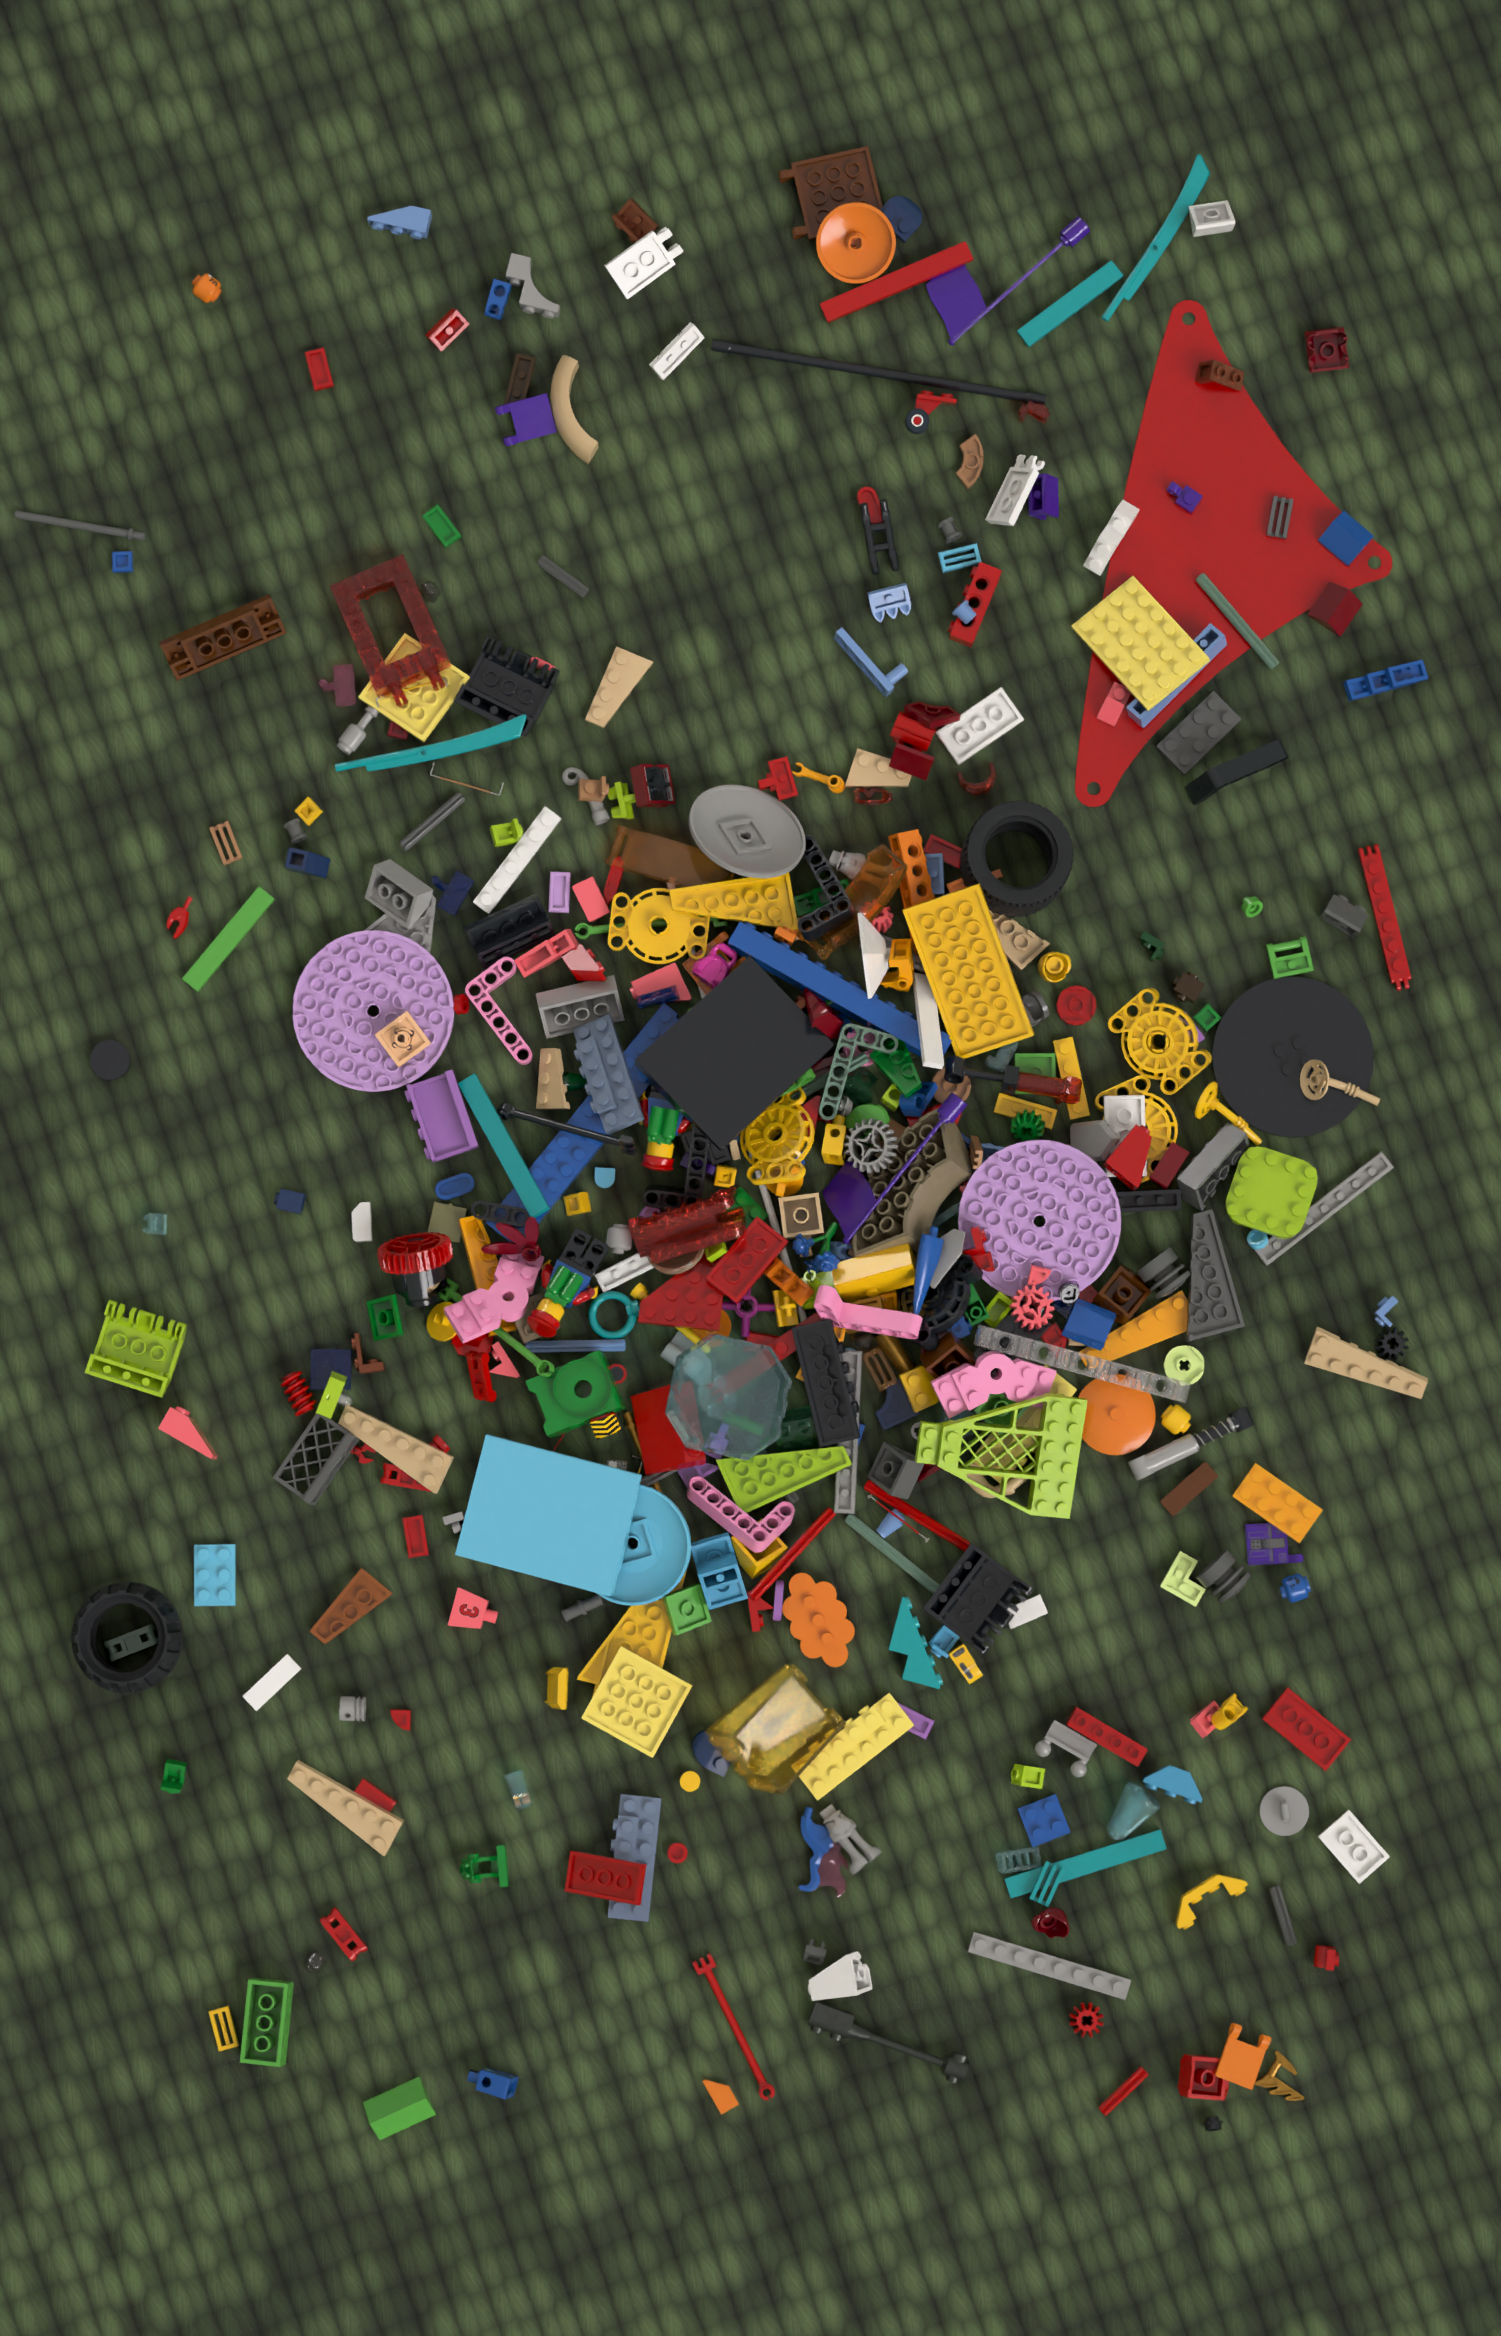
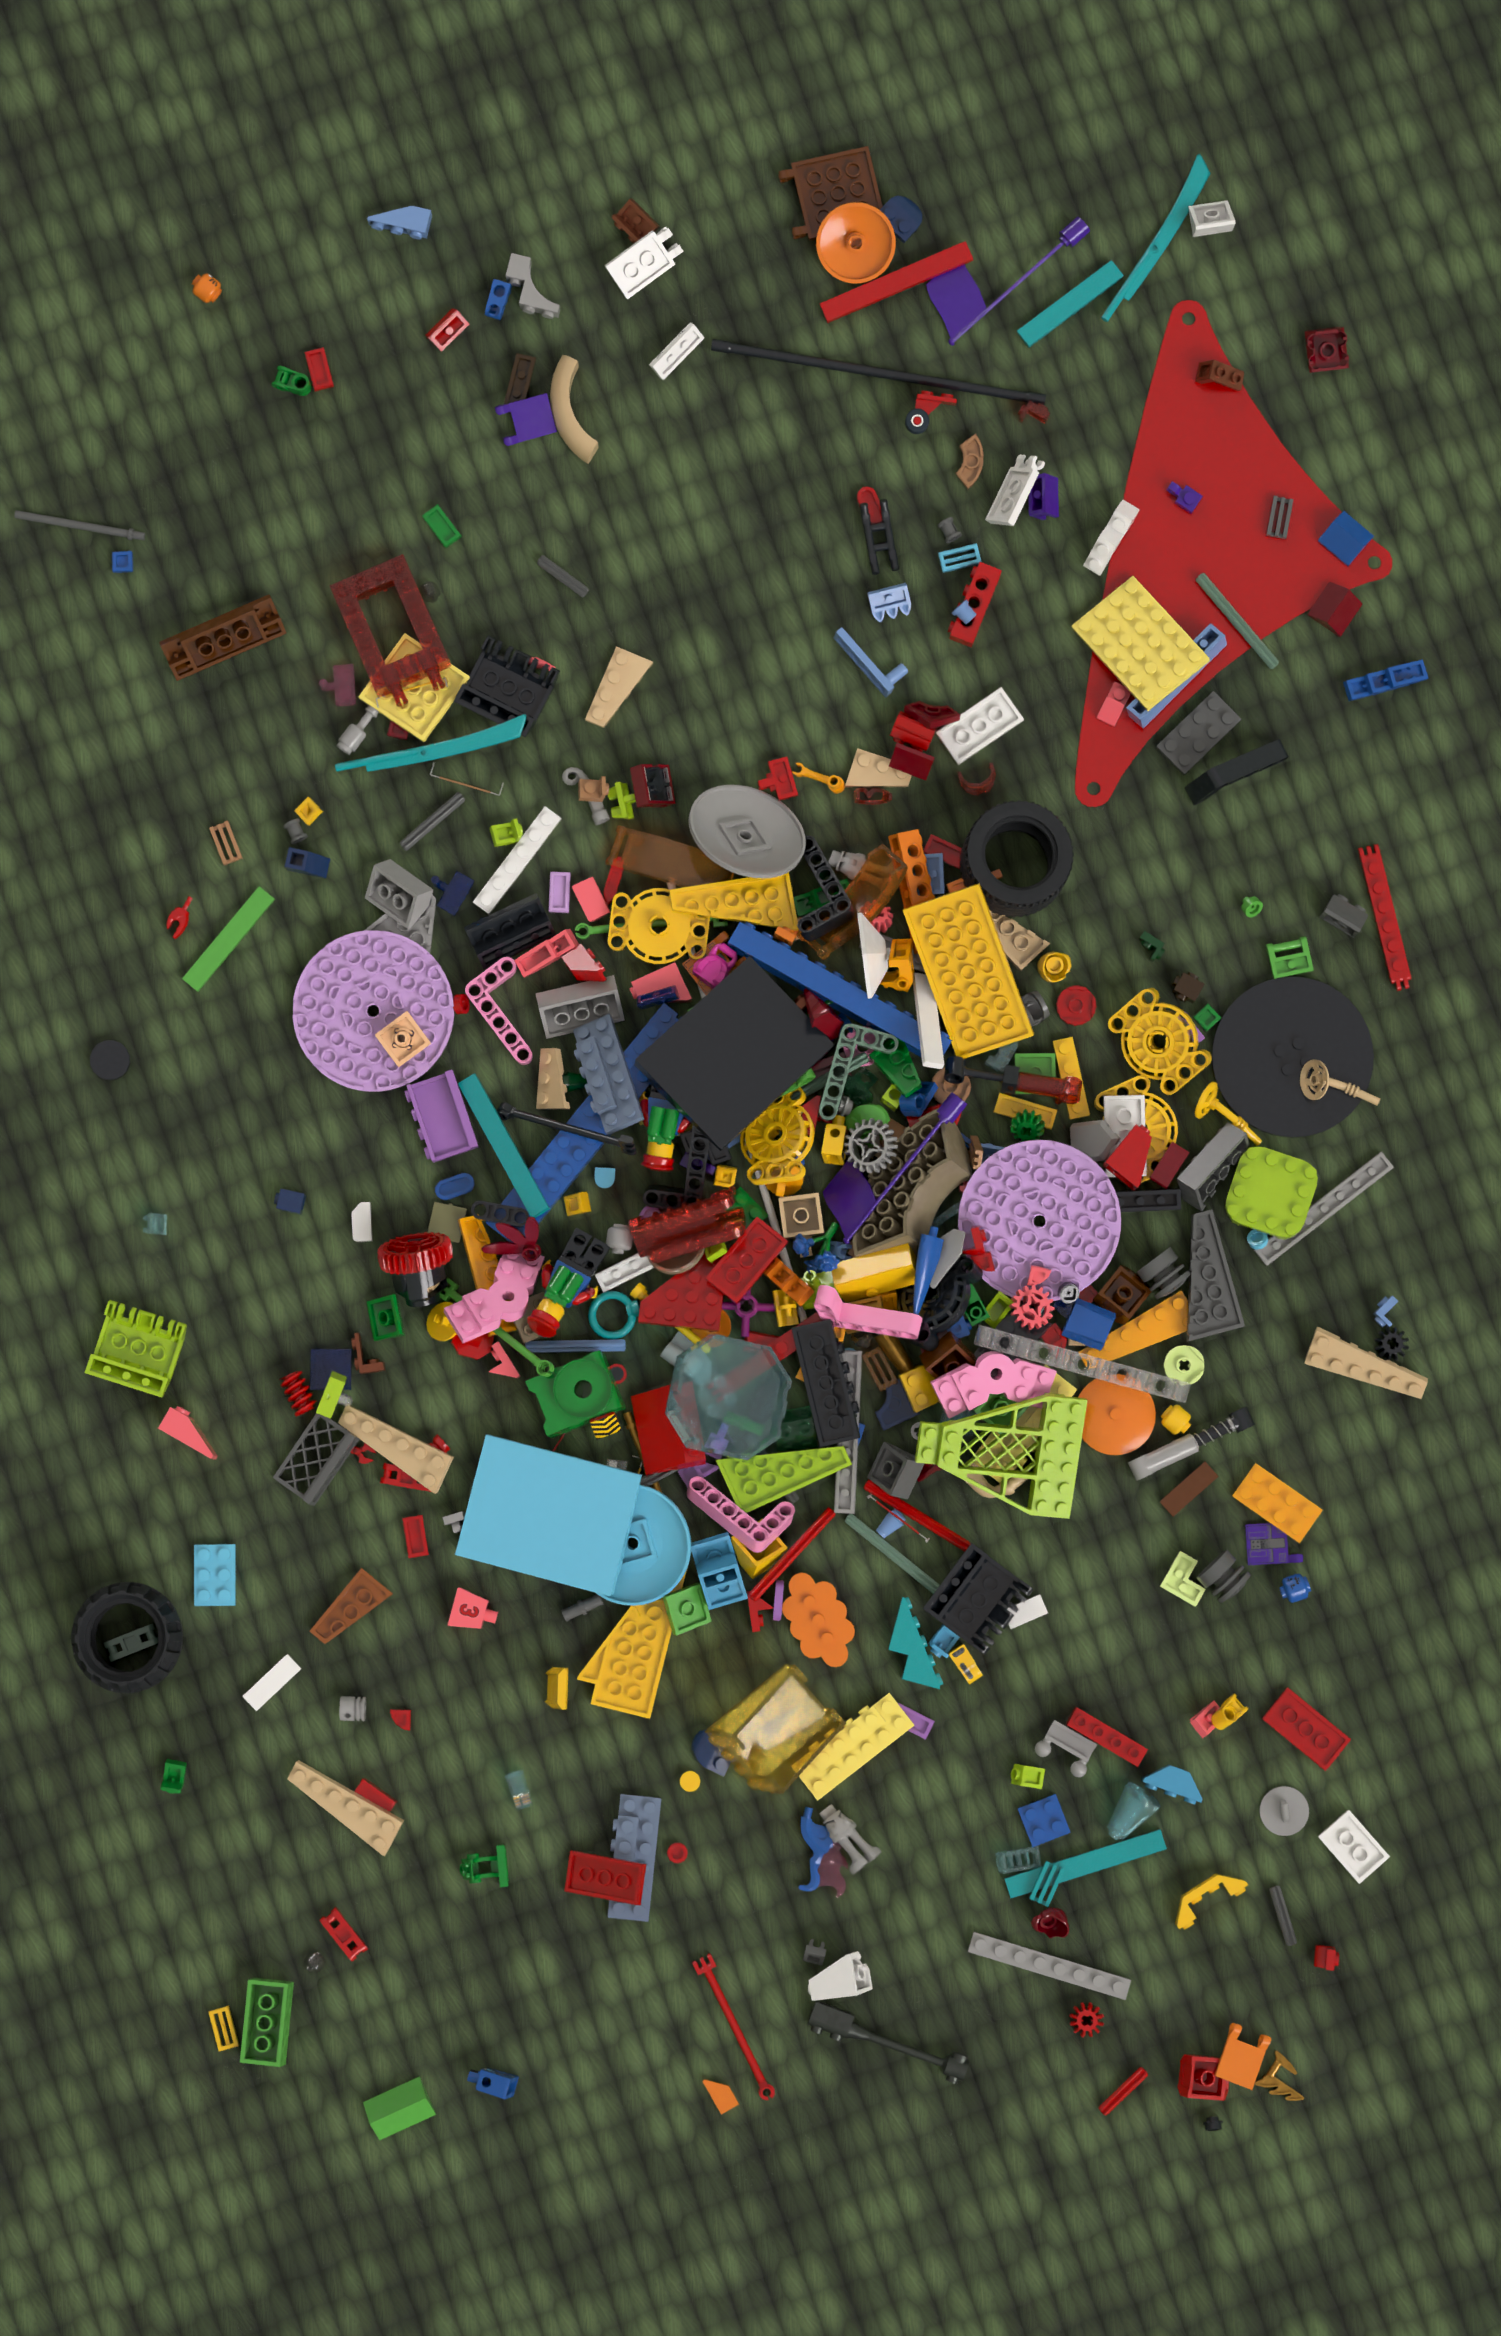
red plate [467,1350,497,1402] -> none
light yellow plate [581,1646,693,1758] -> none
tan tile [729,1139,741,1160] -> none
none -> green piece [271,366,312,396]

